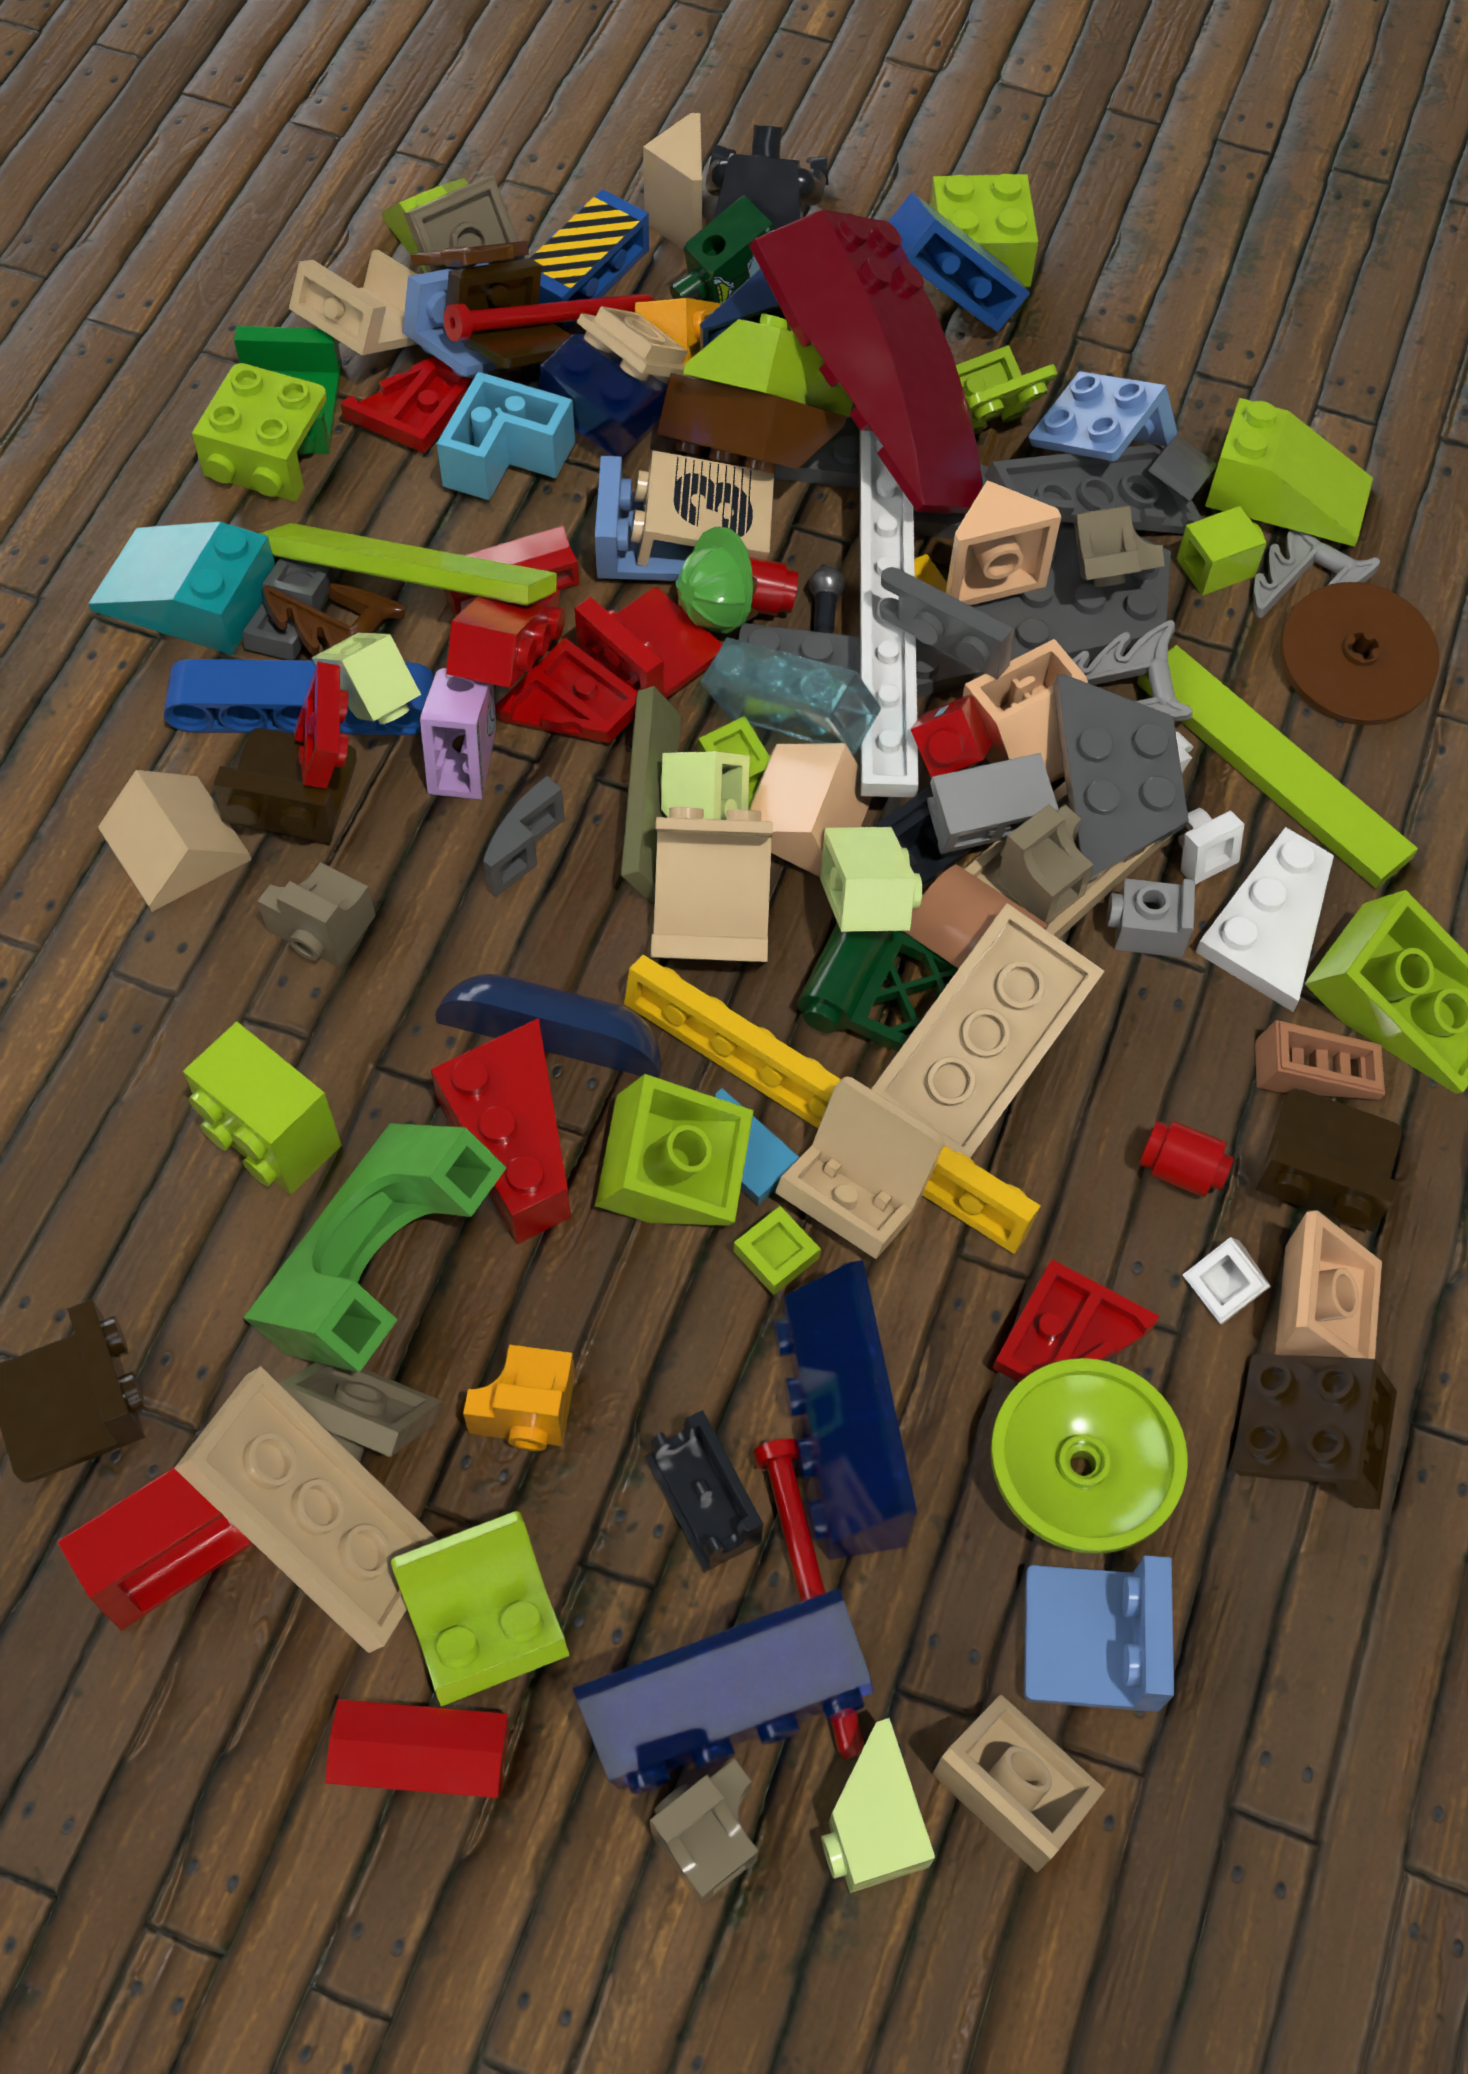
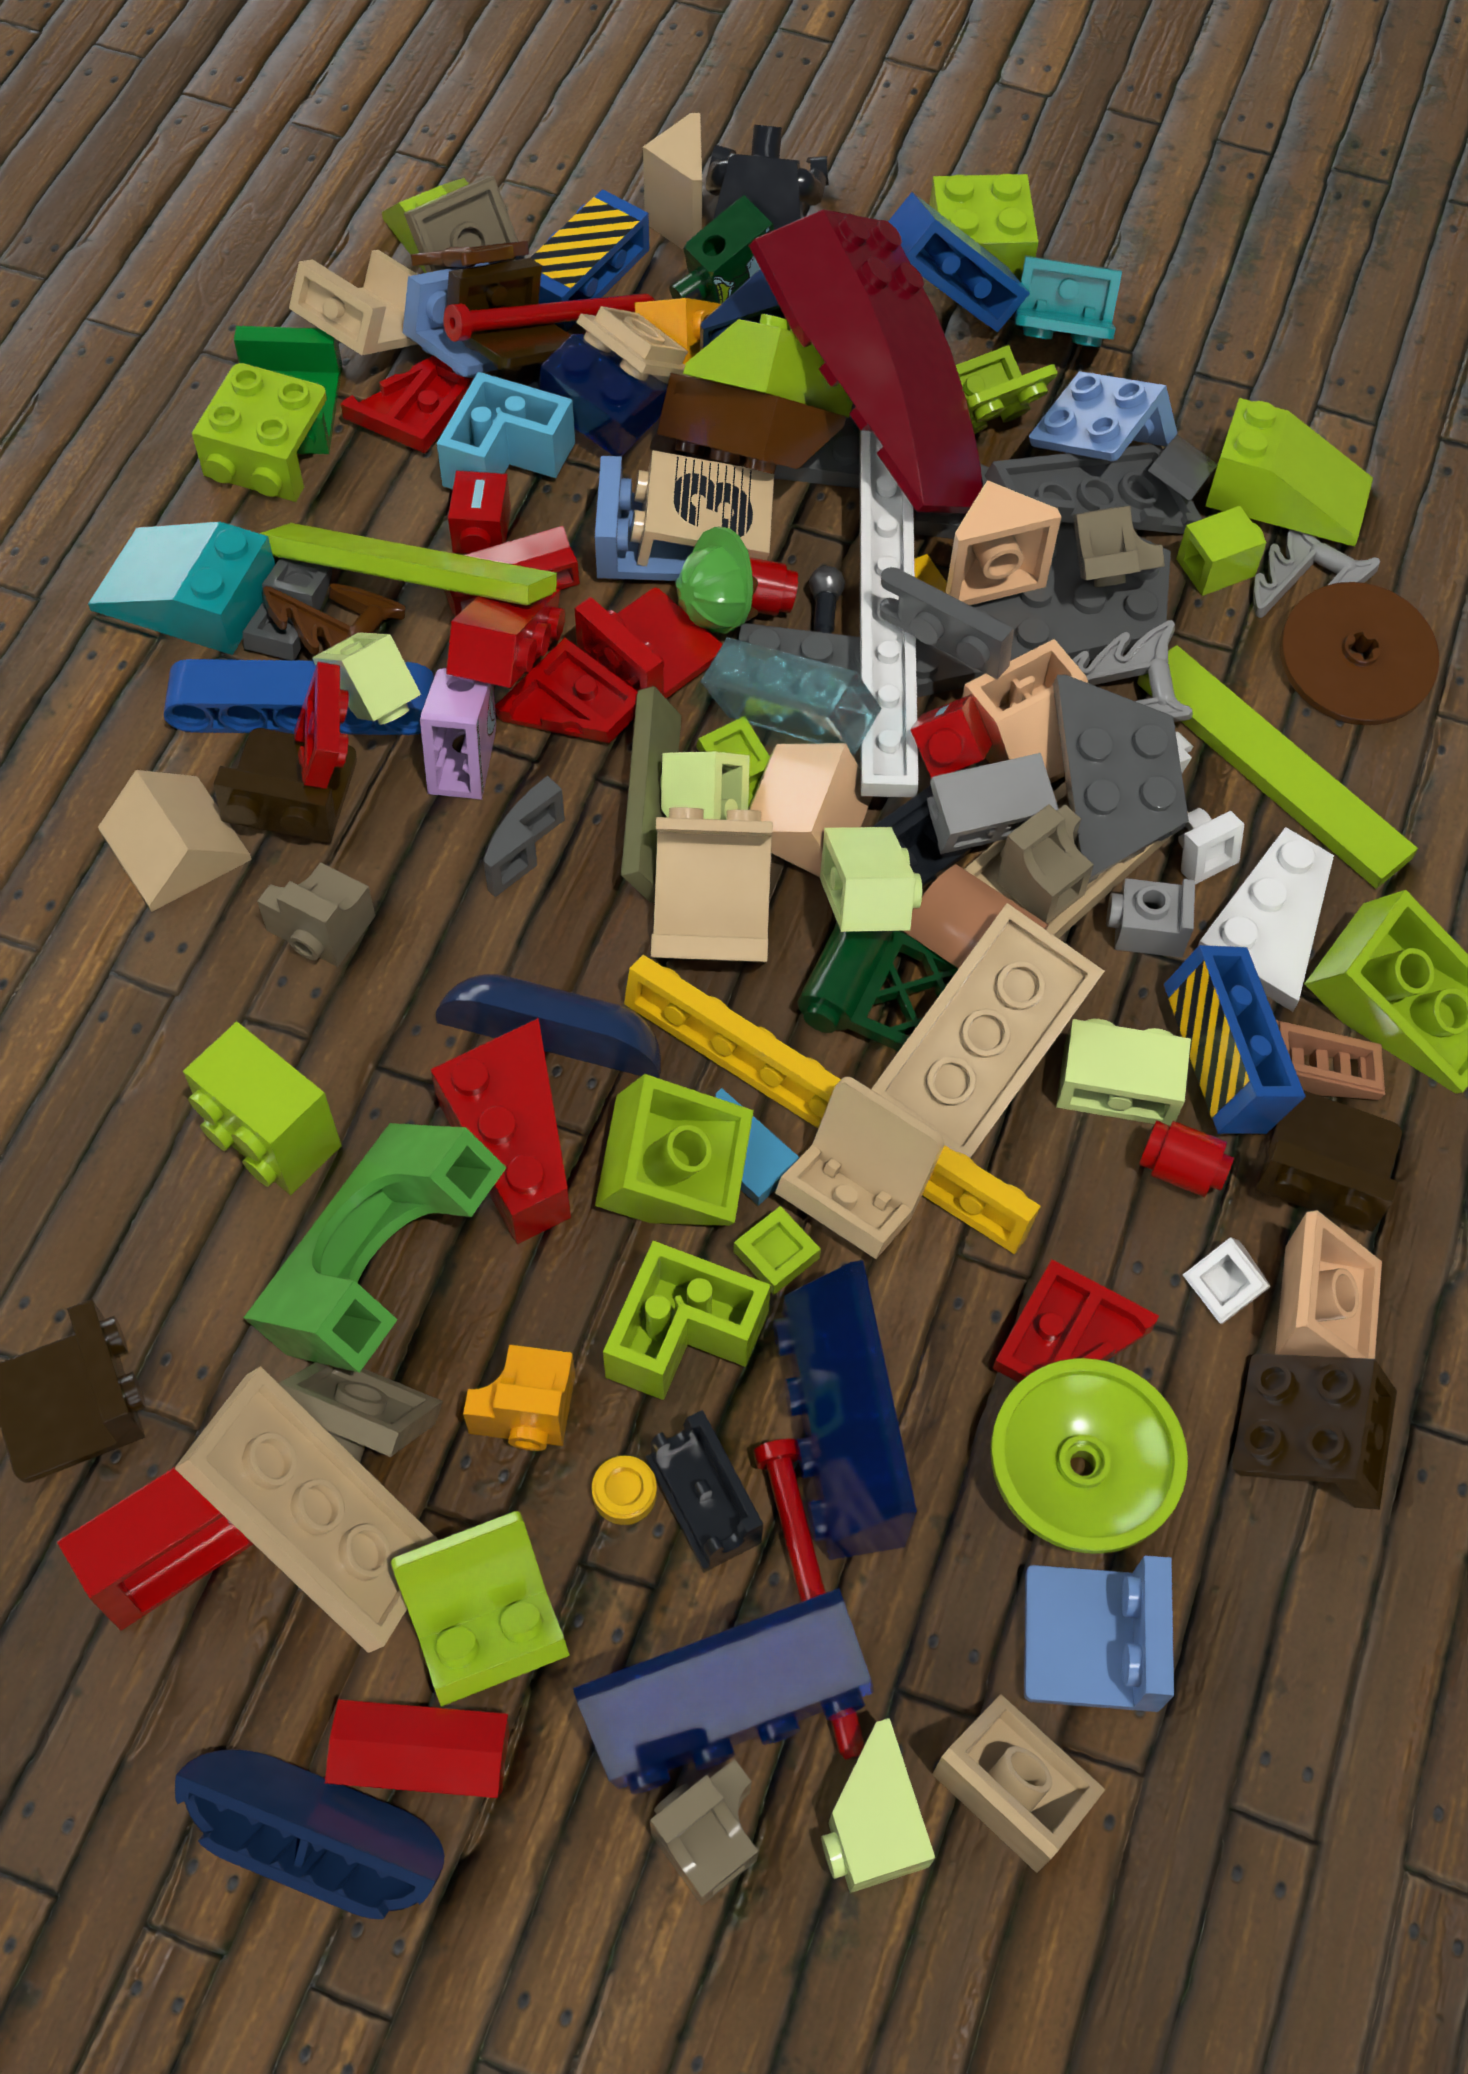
none -> dark blue brick [175,1750,445,1919]
none -> red brick [448,470,511,554]
none -> yellow tile [592,1456,657,1525]
none -> lime brick [603,1241,771,1400]
none -> teal bracket [1015,255,1122,347]
none -> yellowish green brick [1056,1019,1191,1125]
none -> blue brick [1164,945,1306,1134]

